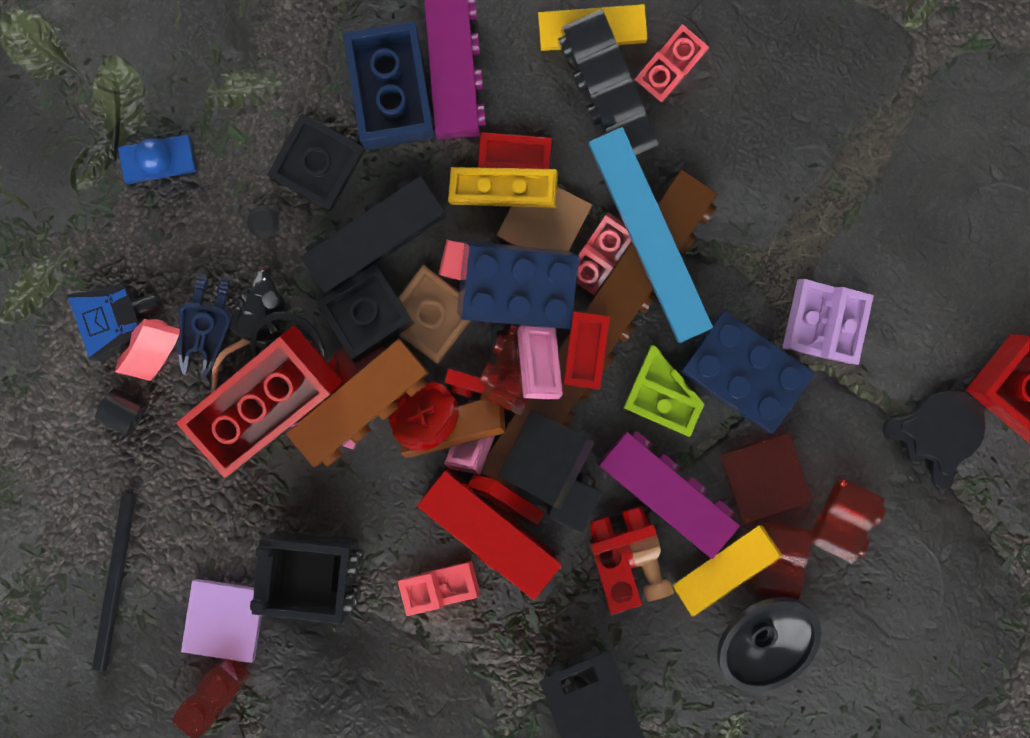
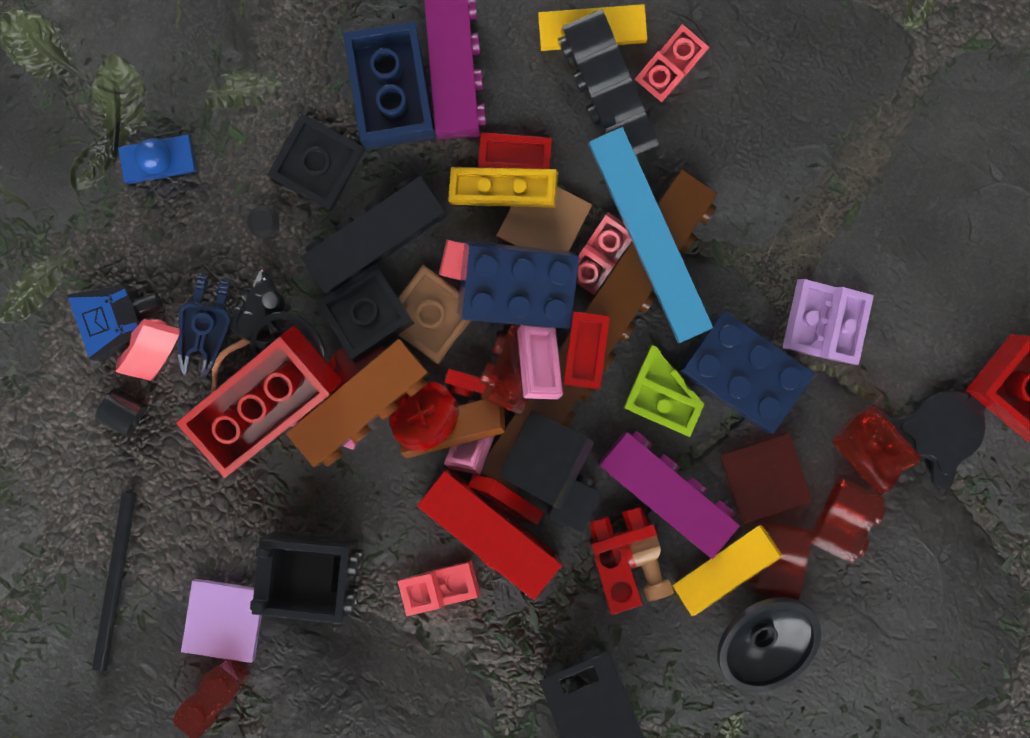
none -> clear red bracket [832,405,921,496]

